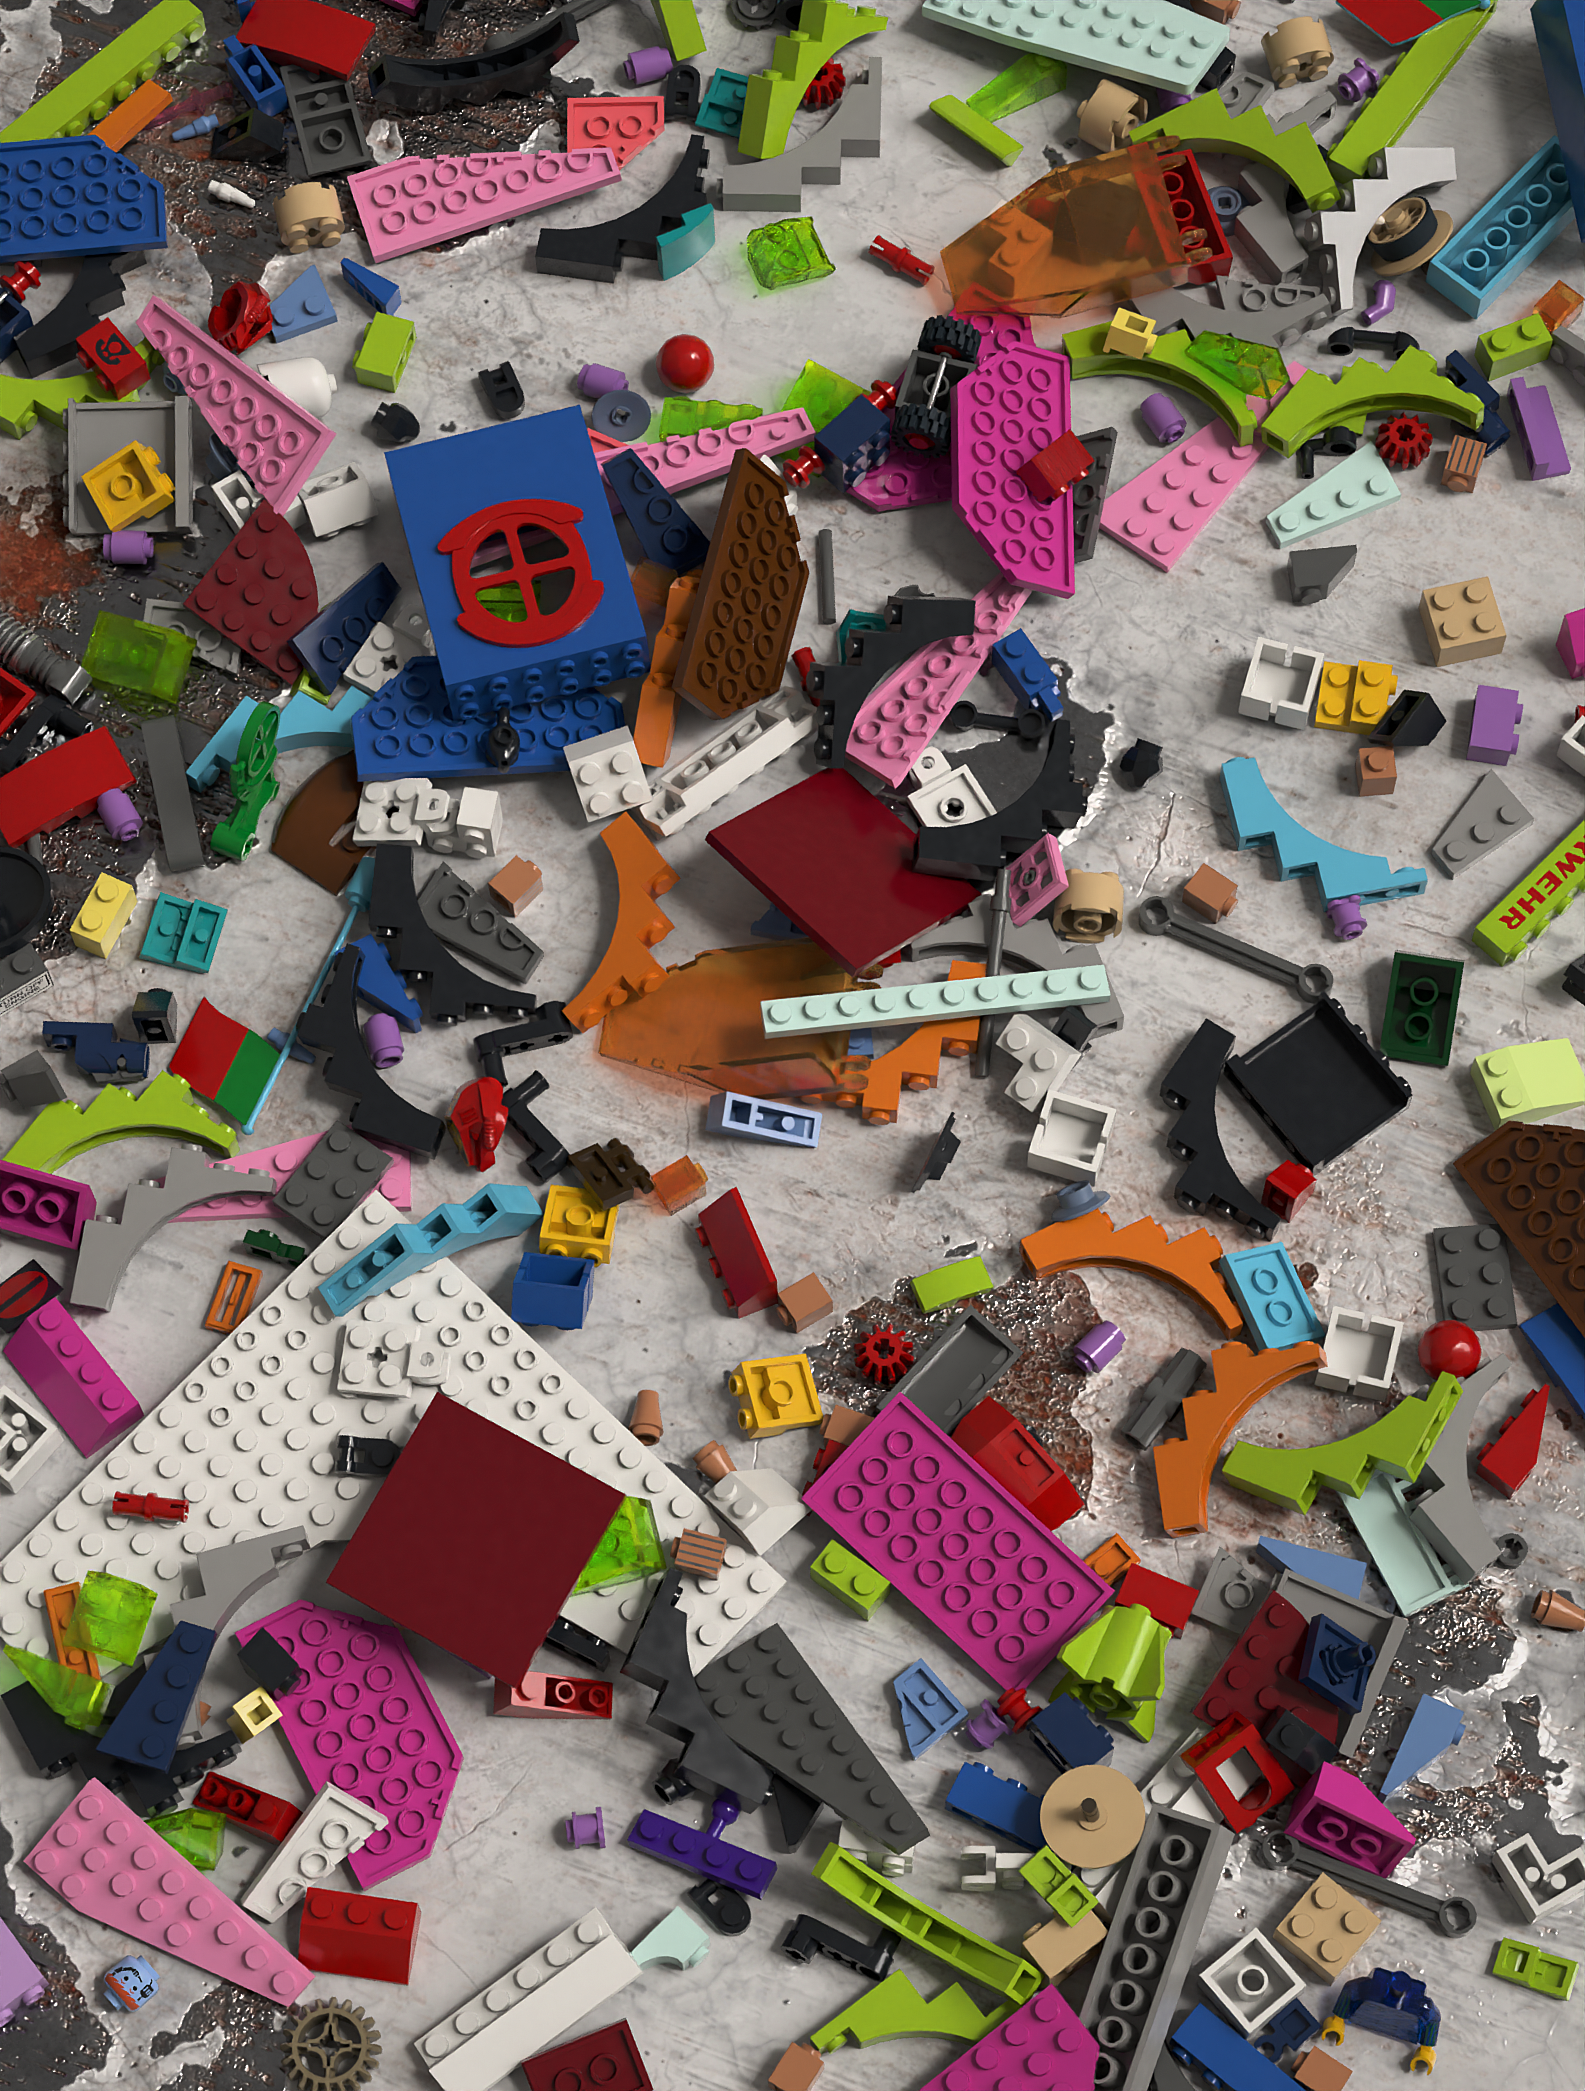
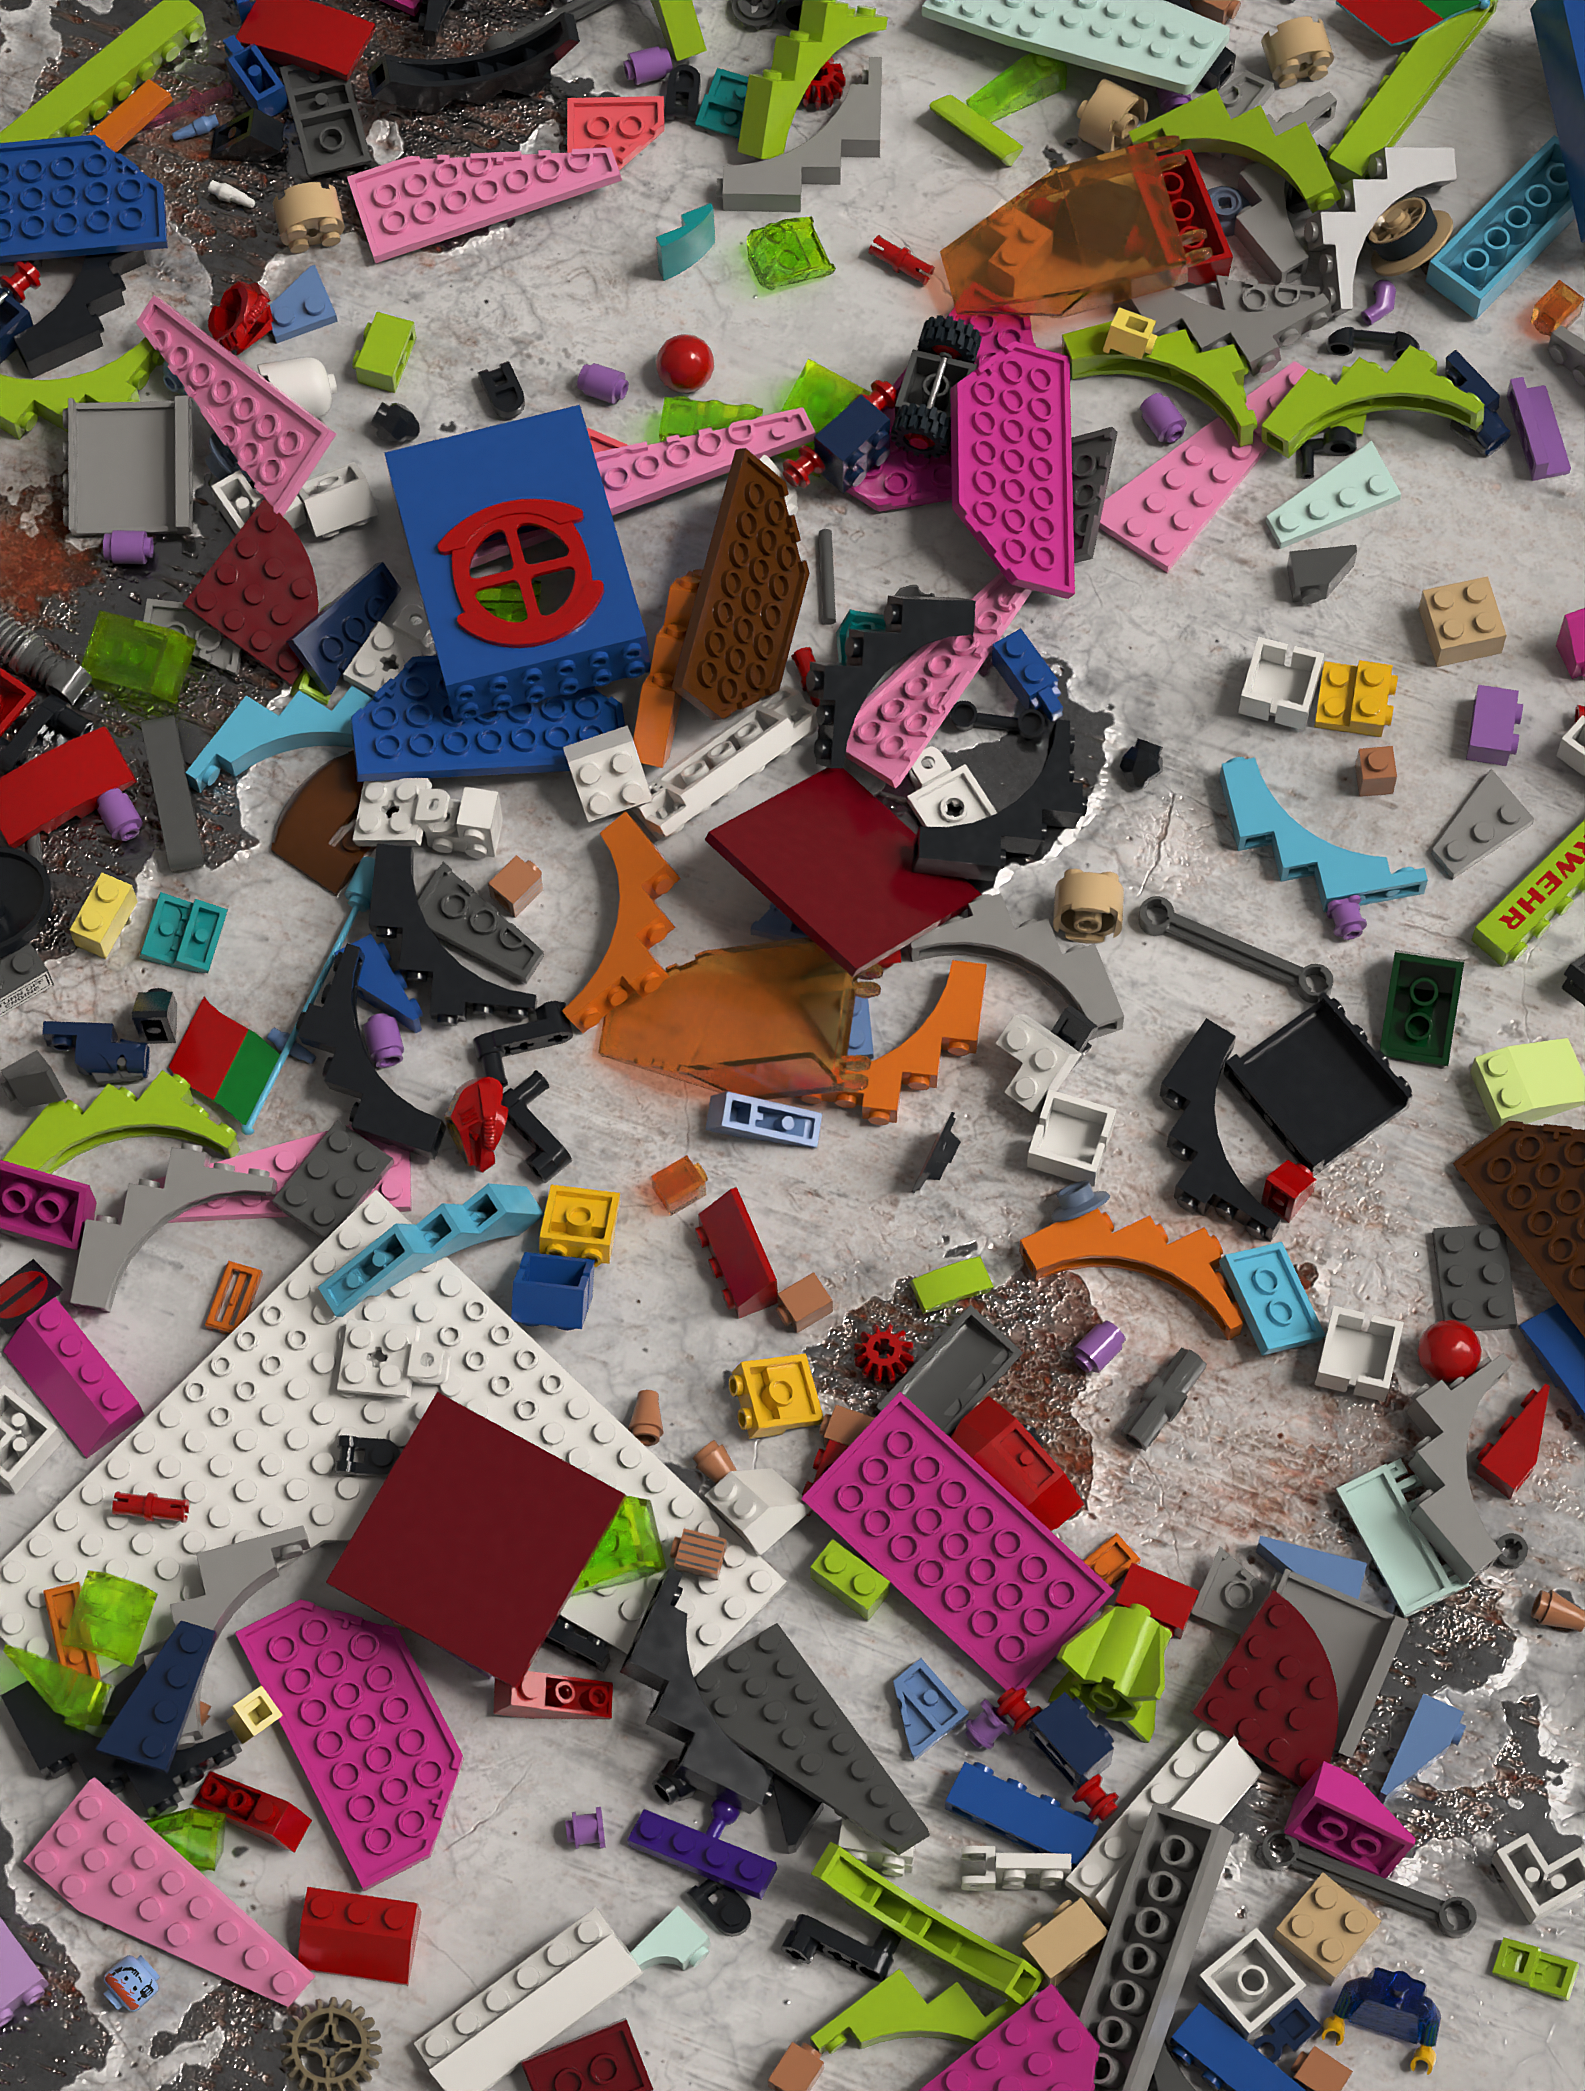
red brick [75,317,151,401] -> none
yellow plate [81,440,175,532] -> none
green piece [210,701,280,862] -> none
black slope [237,1627,302,1701] -> none
white wing [241,1781,389,1923] -> none
dark green plate [243,1229,307,1268] -> none
blue slope [340,258,402,316] -> none
black piece [485,707,520,774] -> none
black arch [535,134,710,283] -> none
dark brown plate [567,1138,655,1211] -> none
sand blue piece [592,390,651,442] -> none
dark blue wing [601,448,710,584] -> none
clear orange brick [630,555,680,608] -> none
light aqua plate [759,965,1111,1039] -> none
dark grey bar [975,869,1012,1077] -> none
bright pink piece [1005,833,1069,927] -> none
red brick [1016,429,1095,502] -> none
lime slope [1017,1845,1099,1928] -> none
tan piece [1040,1765,1145,1869] -> none
orange arch [1153,1341,1328,1539] -> none
red panel [1179,1711,1295,1833] -> none
nougat brick [1182,863,1238,924] -> none
clear neon green slope [1184,330,1290,400] -> none
lime arch [1222,1371,1463,1515] -> none
black slope [1259,1705,1339,1775] -> none
dark blue plate [1298,1613,1376,1716] -> none
medium lavender brick [1338,58,1379,102] -> none
black slope [1367,690,1447,747] -> none
red gear [1375,412,1433,470] -> none
nougat brick [1441,435,1487,493] -> none
lime brick [1474,313,1553,382] -> none

